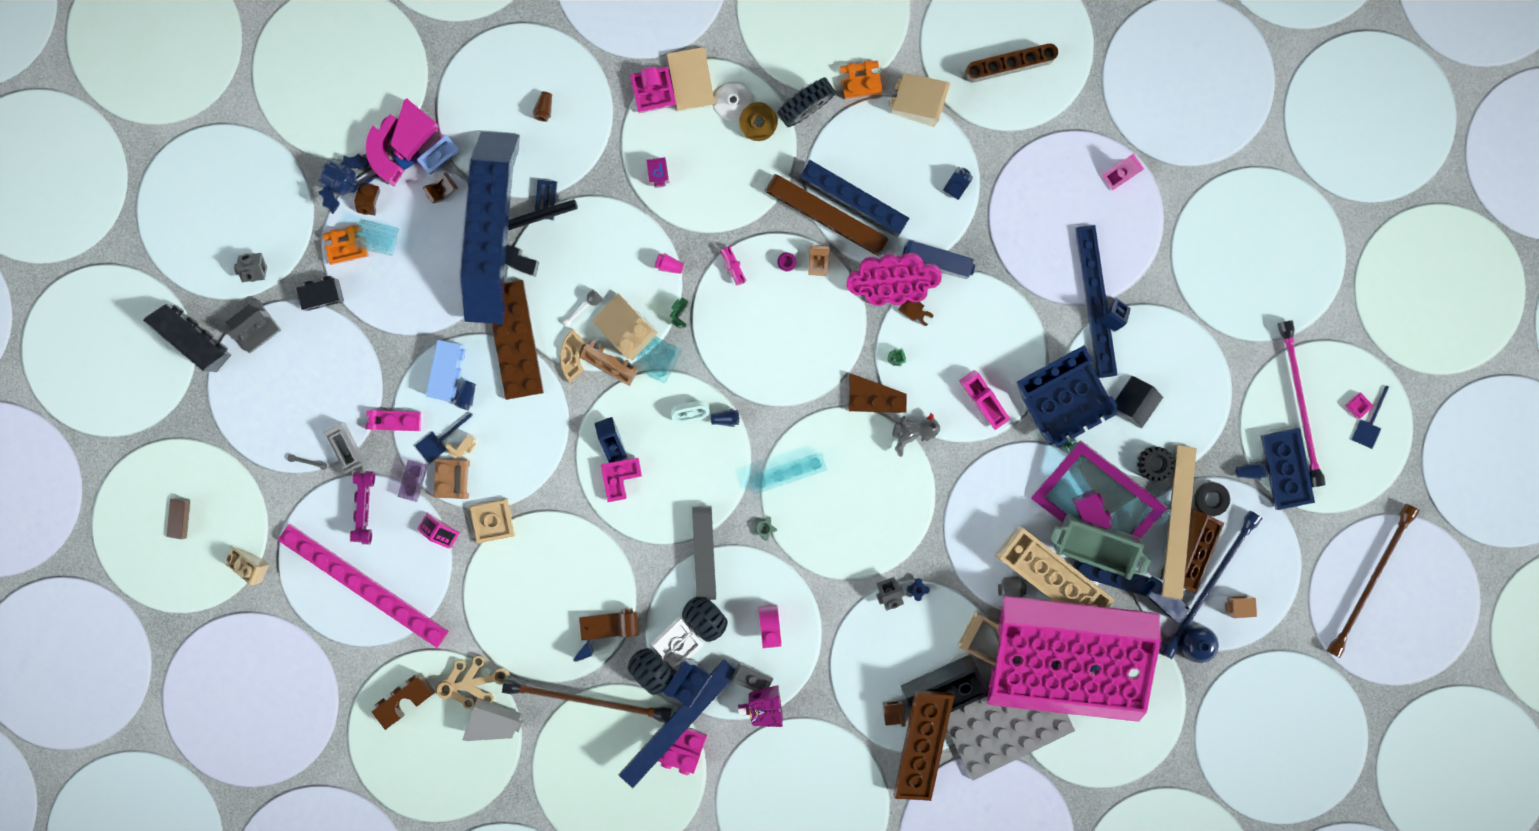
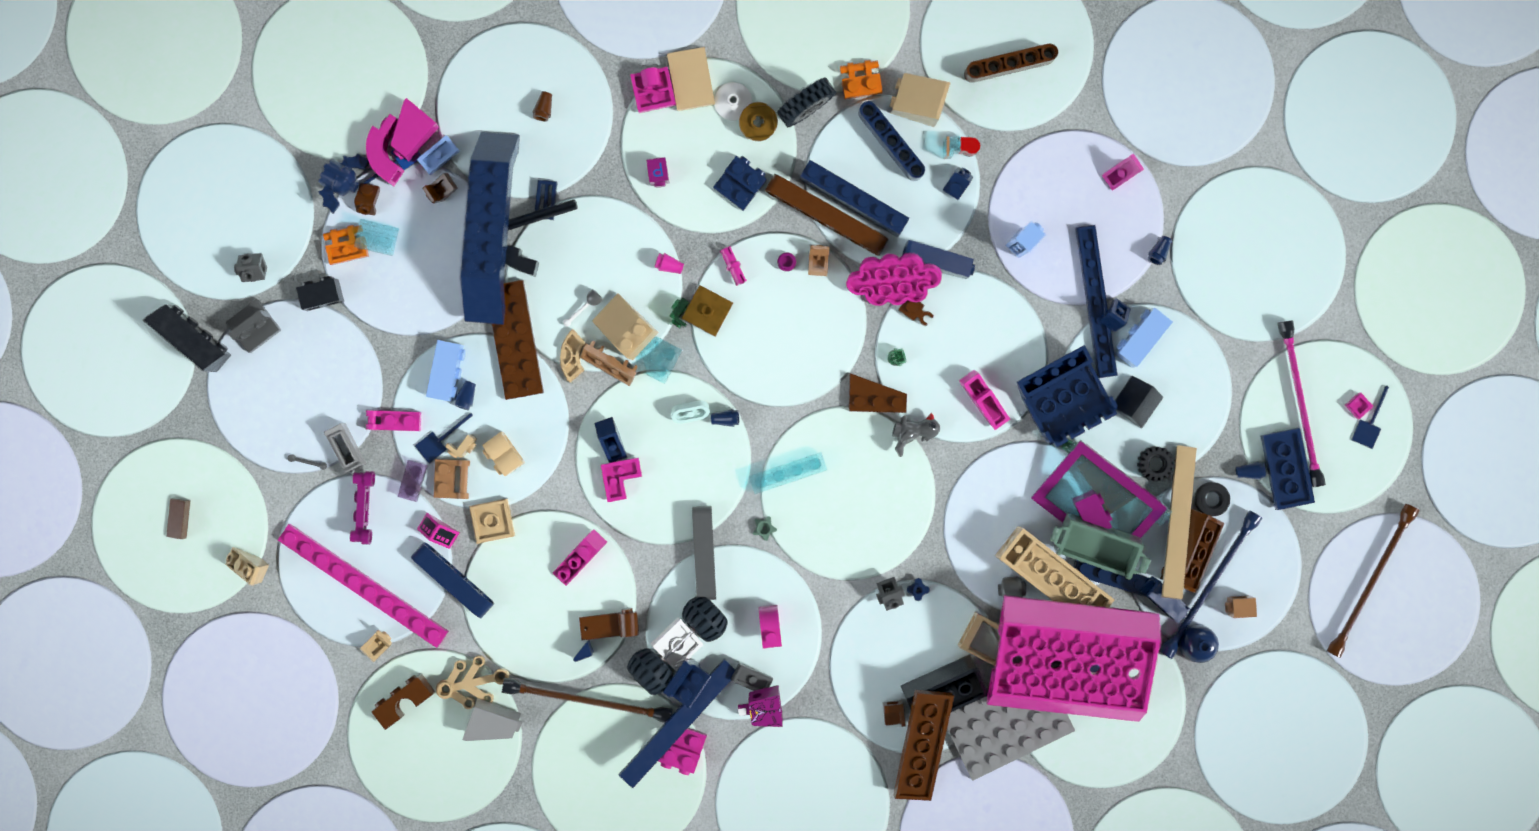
none -> tan bracket [360,630,392,663]
none -> dark blue beam [411,542,494,619]
none -> tan brick [482,432,525,476]
none -> dark pink slope [553,529,607,586]
none -> pearl gold plate [682,285,733,337]
none -> dark blue plate [713,156,767,211]
none -> dark blue beam [858,101,925,181]
none -> leg [943,136,981,159]
none -> light blue brick [1006,221,1046,258]
none -> light blue brick [1115,308,1173,368]
none -> dark blue cone [1148,236,1172,265]

